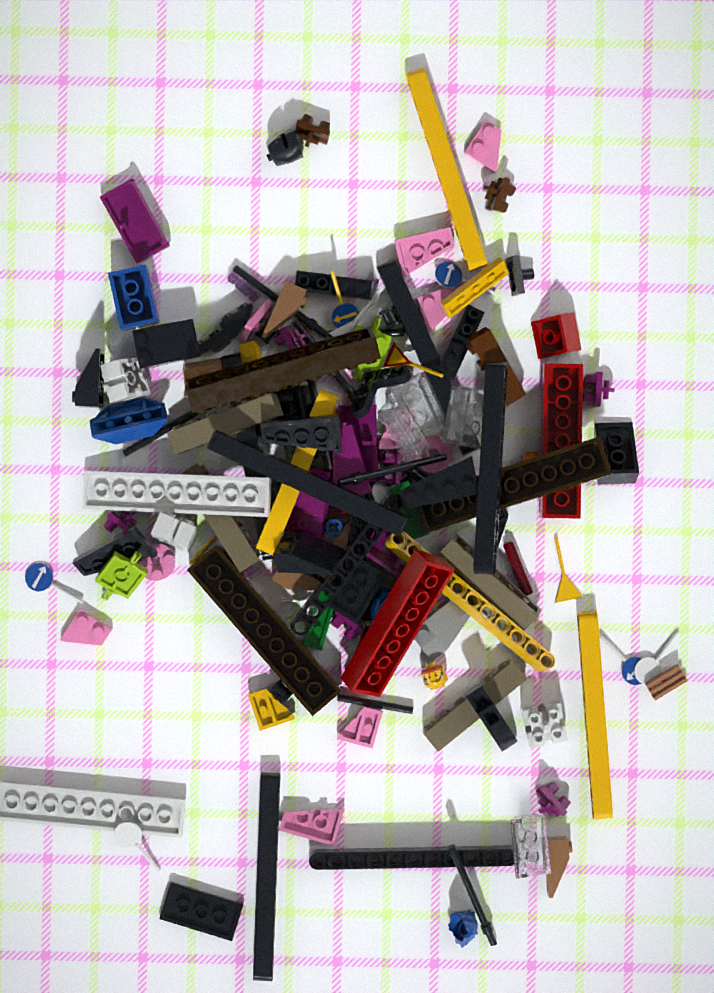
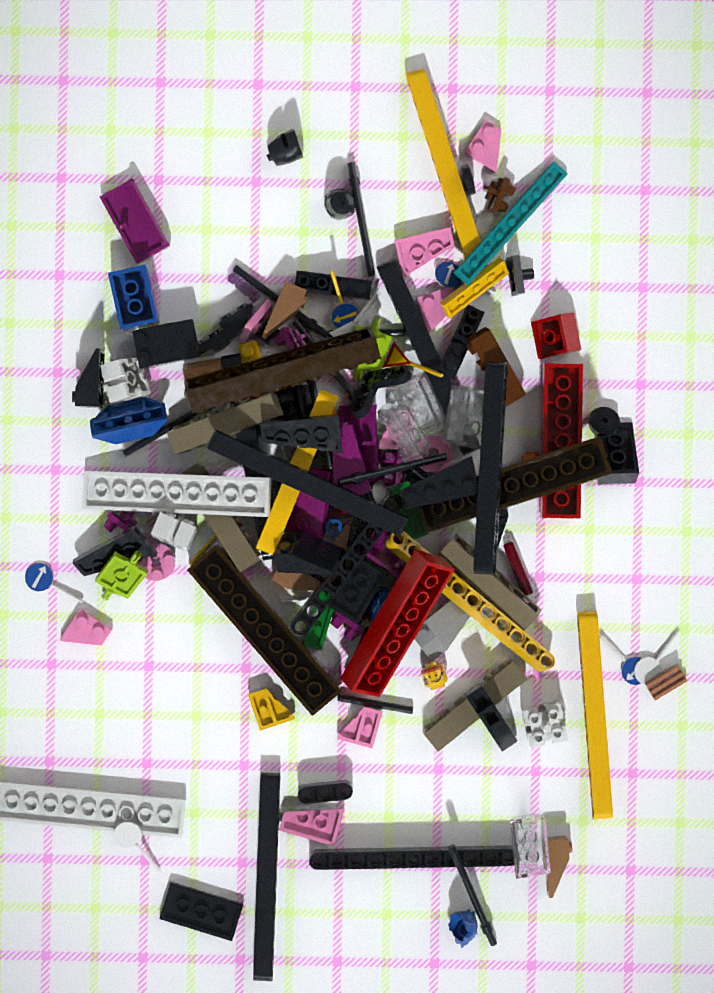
black bush [269,679,293,704] -> none
reddish brown hips [295,114,331,148] -> none
black bush [379,306,402,330] -> none
magenta hips [535,782,571,817] -> none
yellow piece [554,537,583,603] -> none
magenta hips [583,371,615,407] -> none
none -> black beam [297,780,353,804]
none -> black helmet [324,189,356,220]
none -> black bar [347,162,375,277]
none -> teal tile [454,162,568,285]
none -> black piece [460,164,476,196]
none -> black piece [588,407,620,437]

